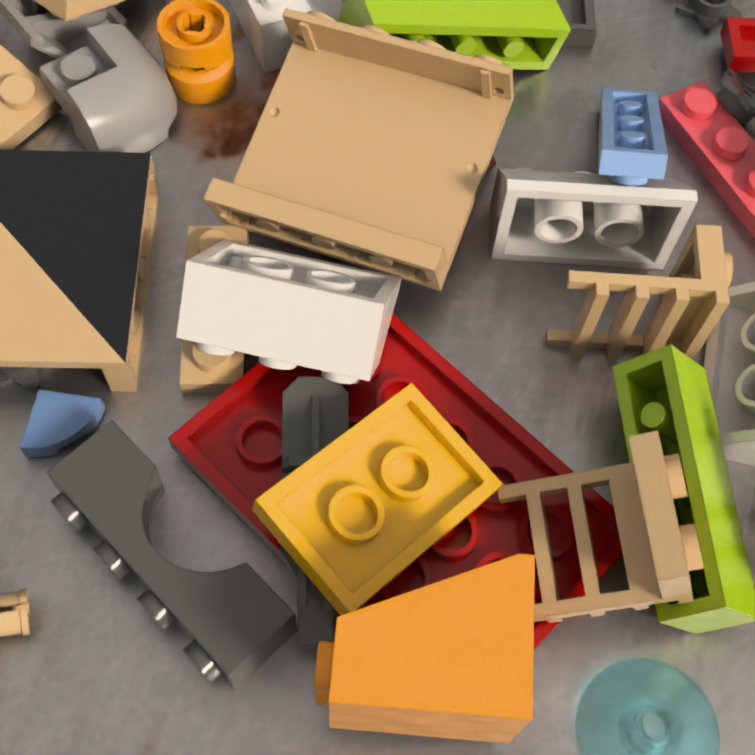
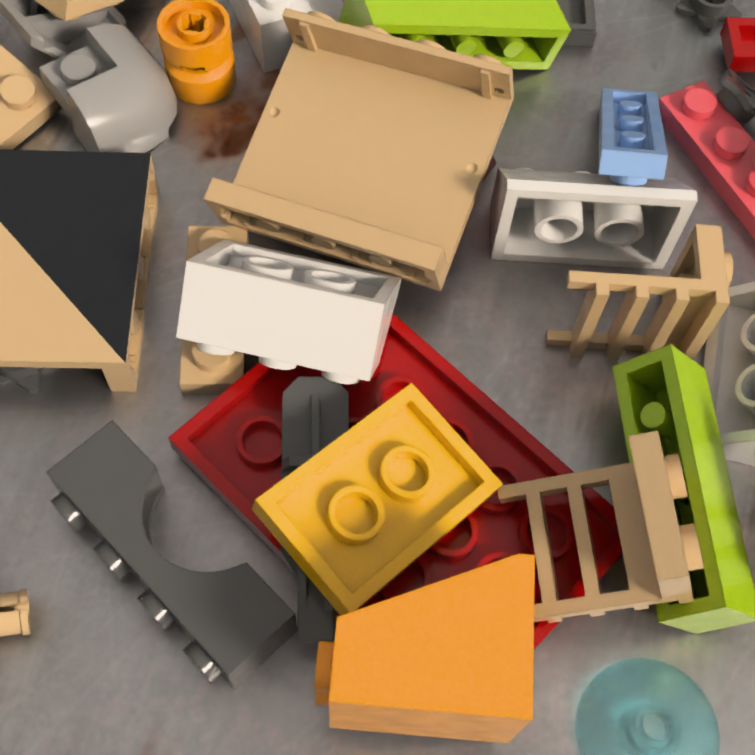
medium blue tile [19,389,106,457] -> none

